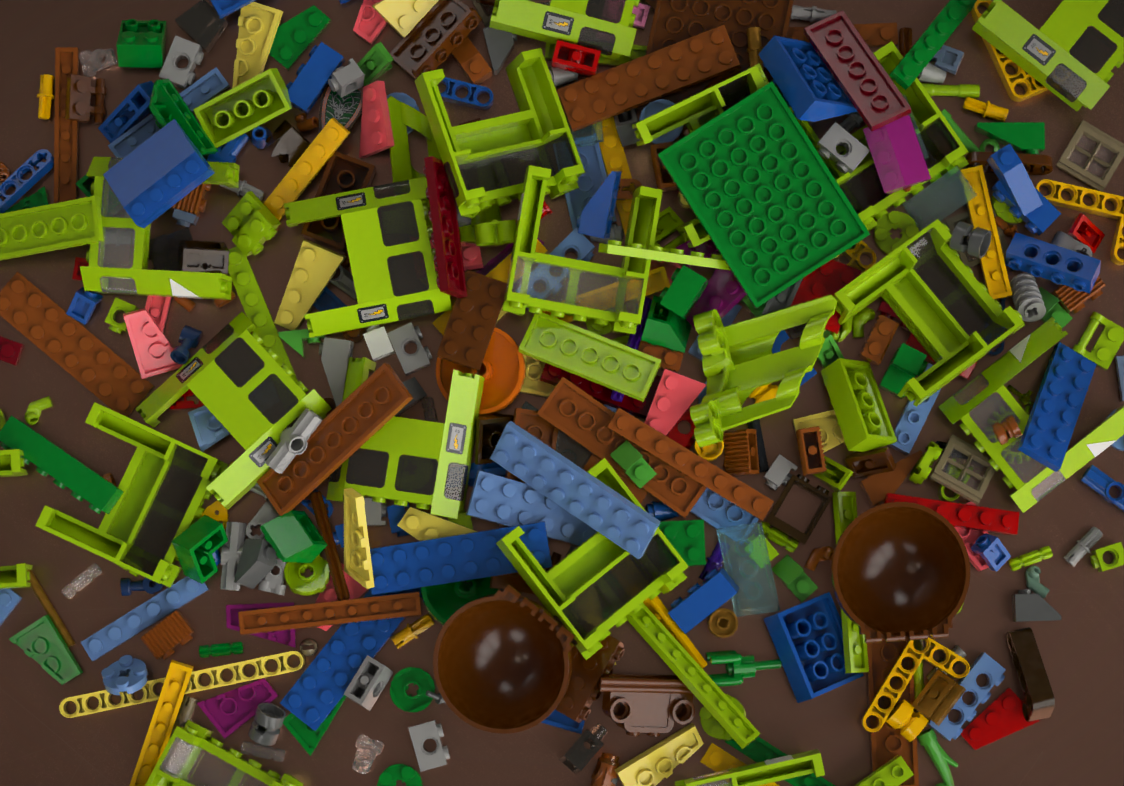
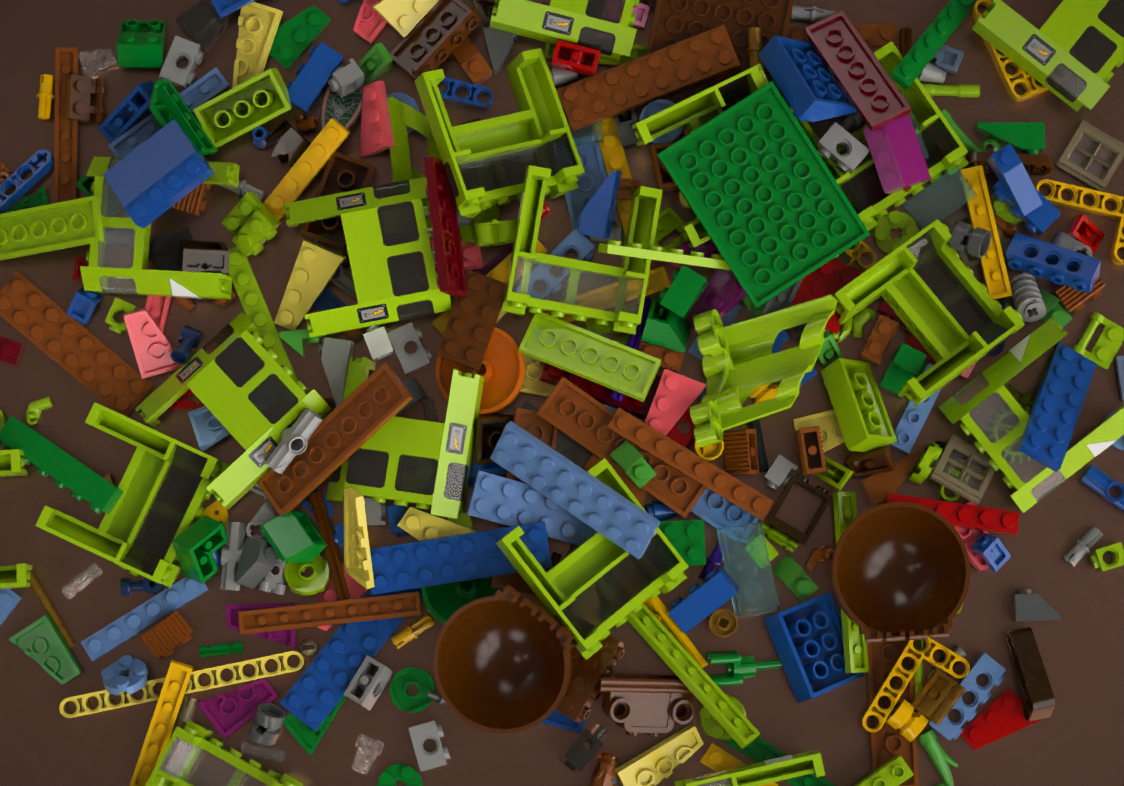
sand blue plate [172,208,199,228] -> none
blue piece [207,134,250,163] -> none
yellow axle [963,97,1009,122] -> none
dark orange wheel [991,415,1022,445] -> none
lime axle [1009,546,1053,571] -> none
sand green arm [1025,565,1050,599] -> none

